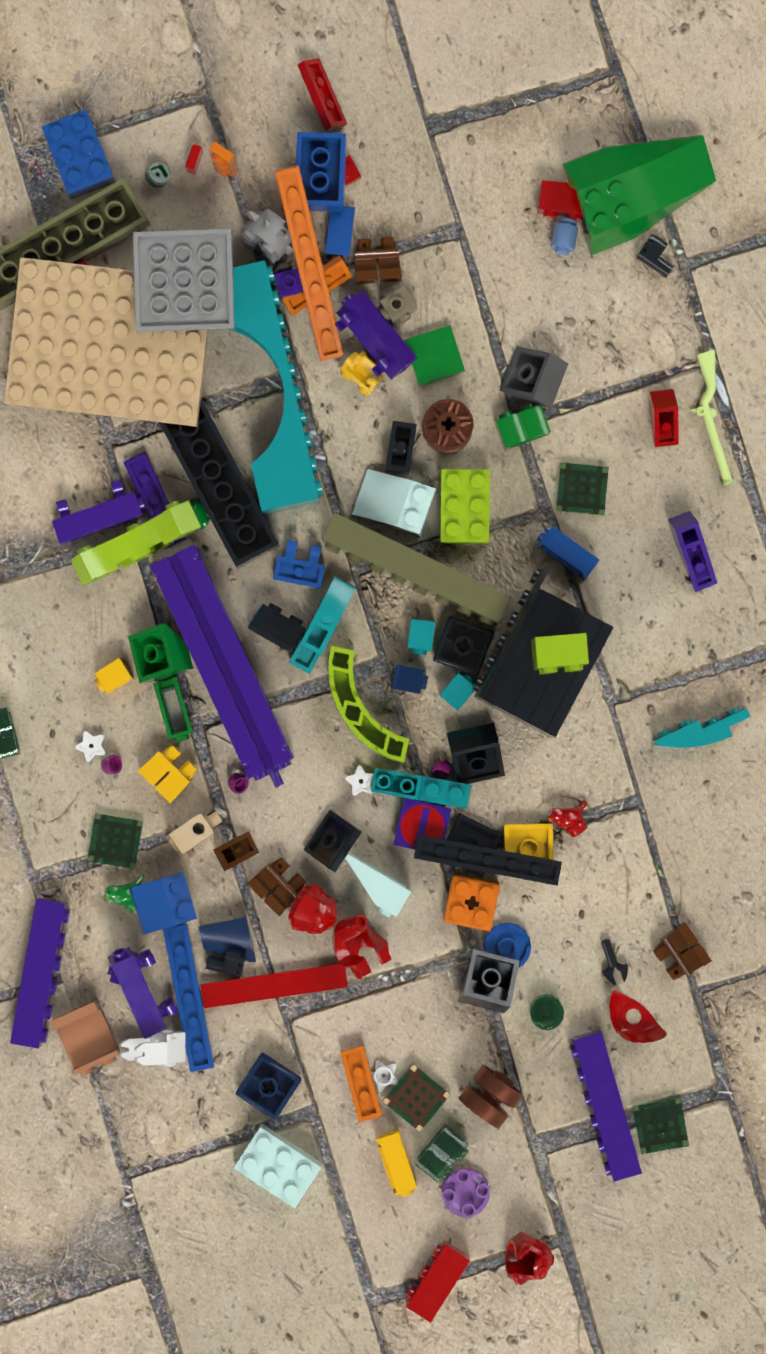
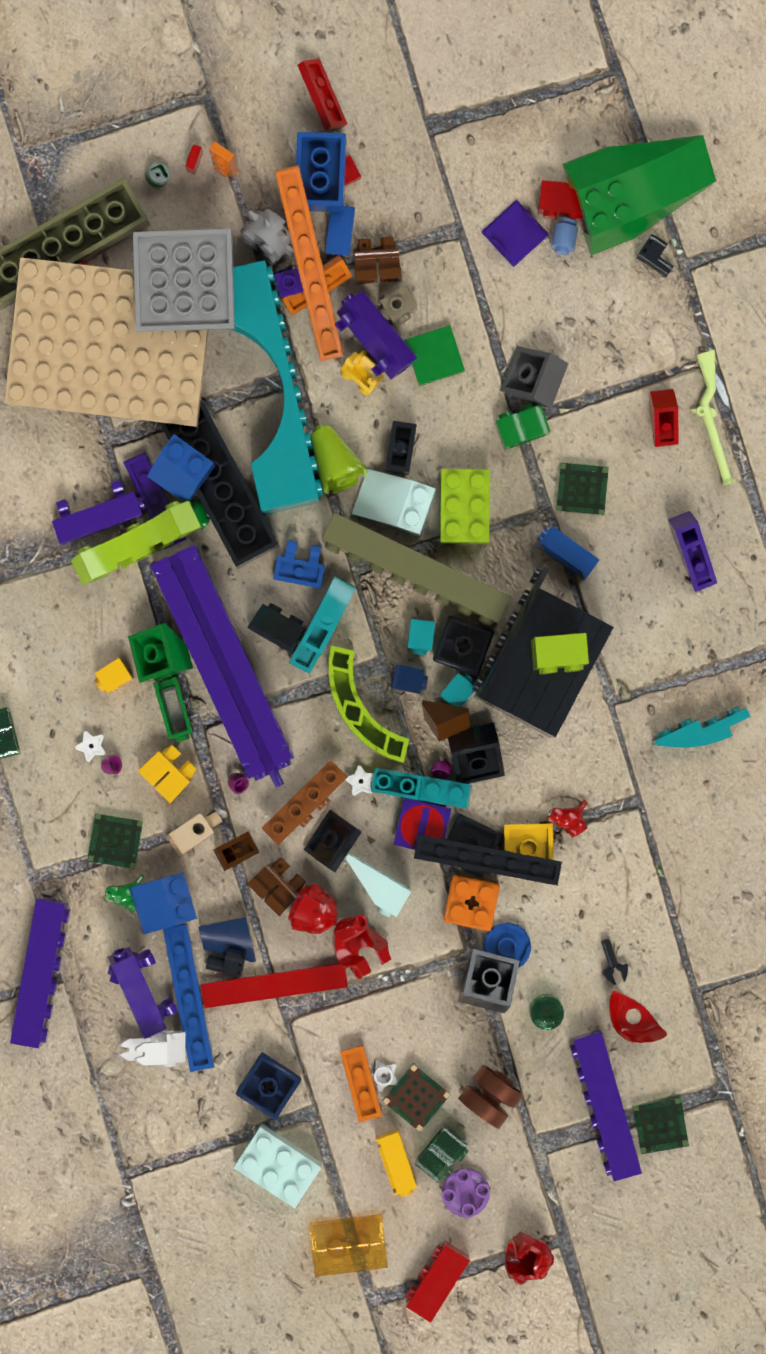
blue brick [42,109,115,200] -> none
nougat panel [50,999,120,1076] -> none
copper wheel [422,399,474,454] -> none
reddish brown hips [652,922,712,980] -> none
none -> blue slope [147,434,215,503]
none -> dark orange bracket [262,761,348,845]
none -> lime cone [310,424,368,494]
none -> clear yellow slope [310,1214,388,1277]
none -> reddish brown slope [422,700,471,742]
none -> dark purple piece [481,200,549,268]

